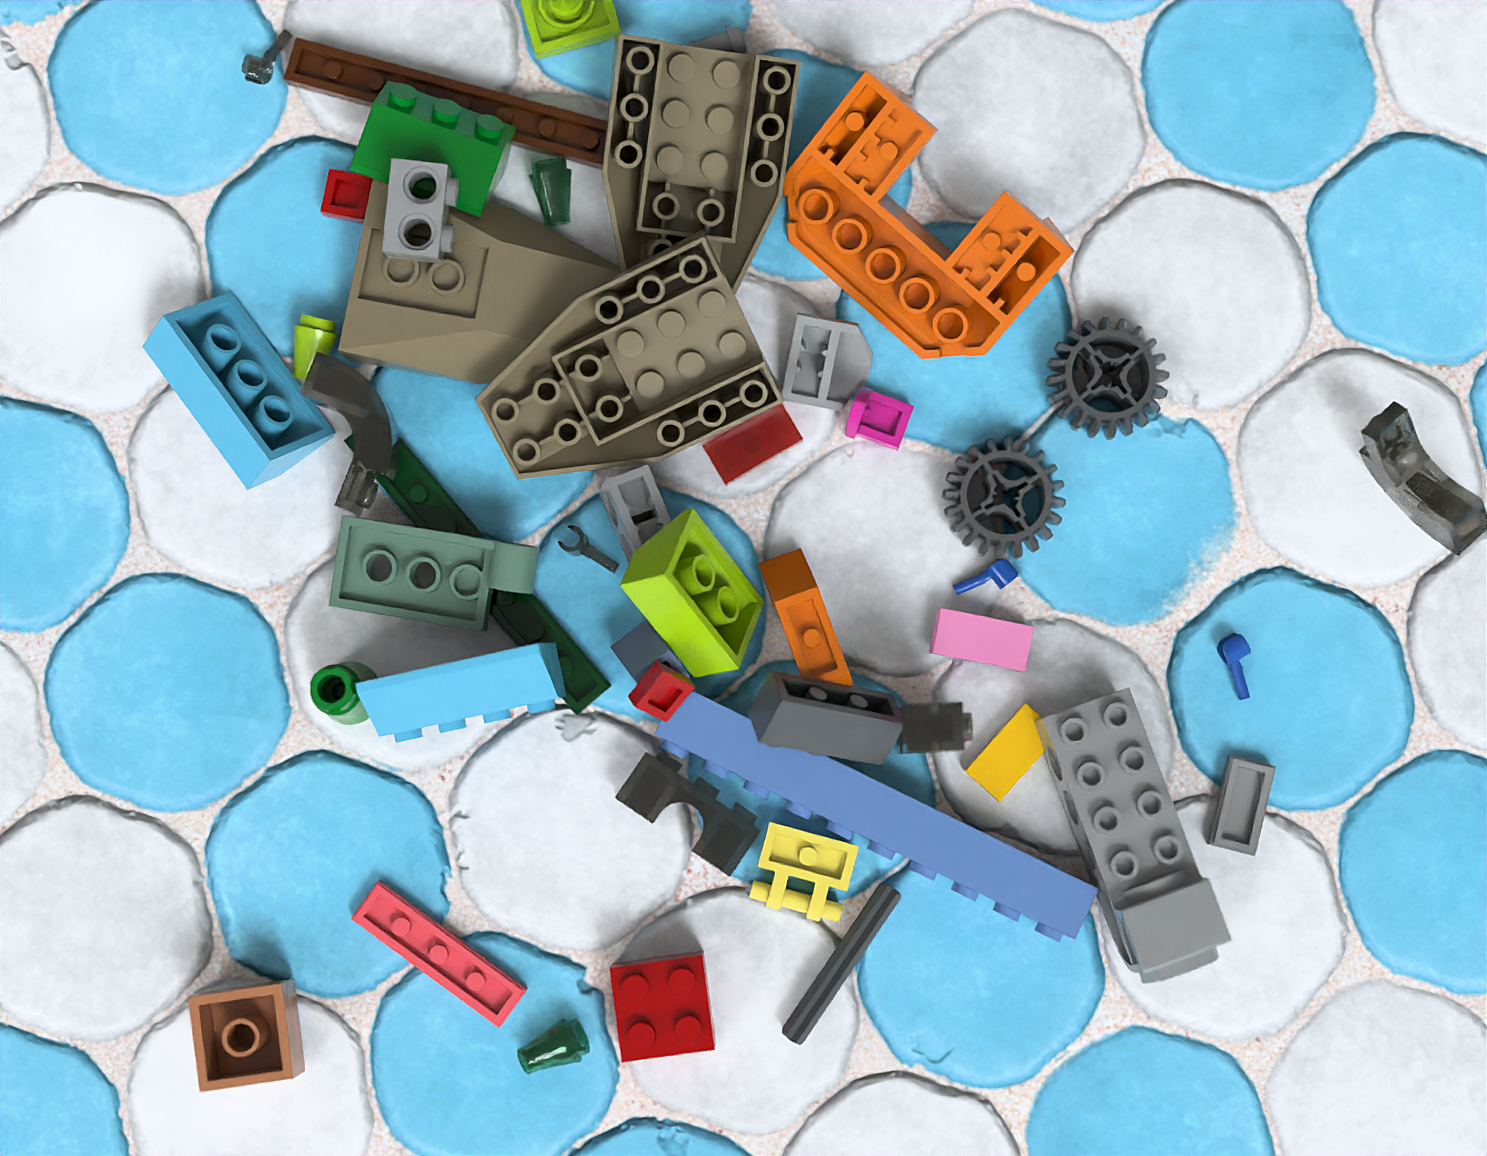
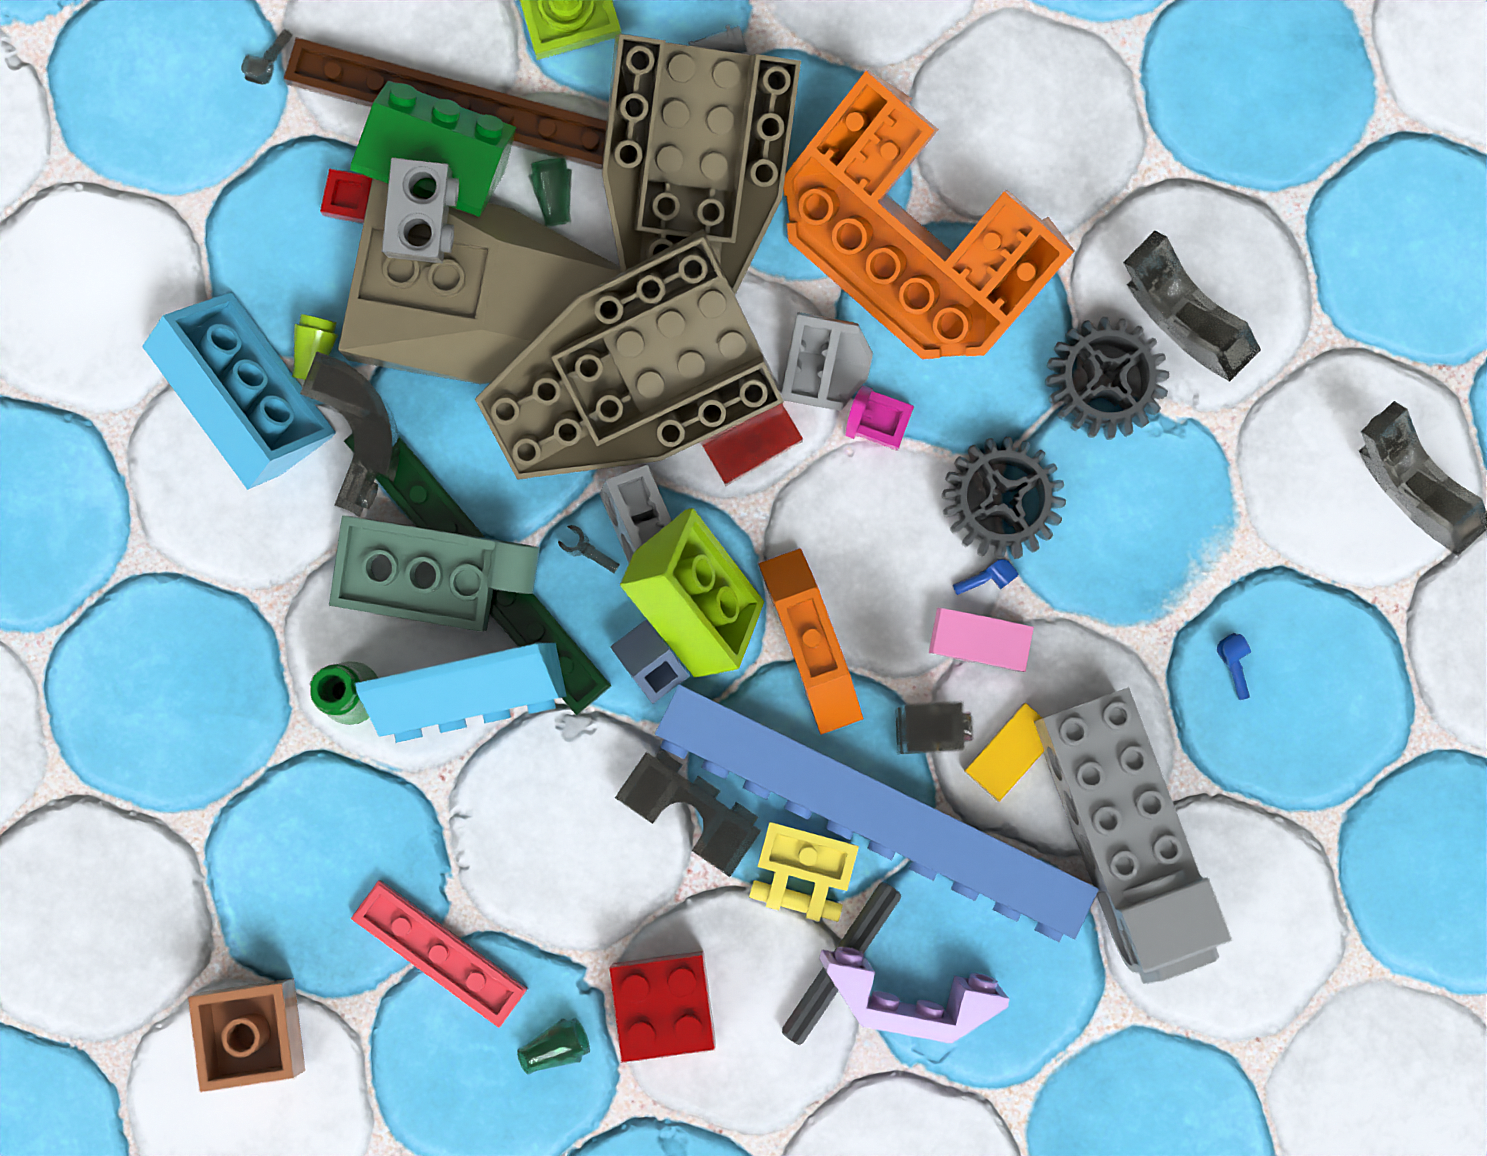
red plate [627,661,695,723] -> none
dark grey brick [748,670,906,765] -> none
light grey tile [1207,755,1276,856] -> none
none -> slope [820,947,1010,1044]
none -> clear smoke arch [1123,230,1261,382]

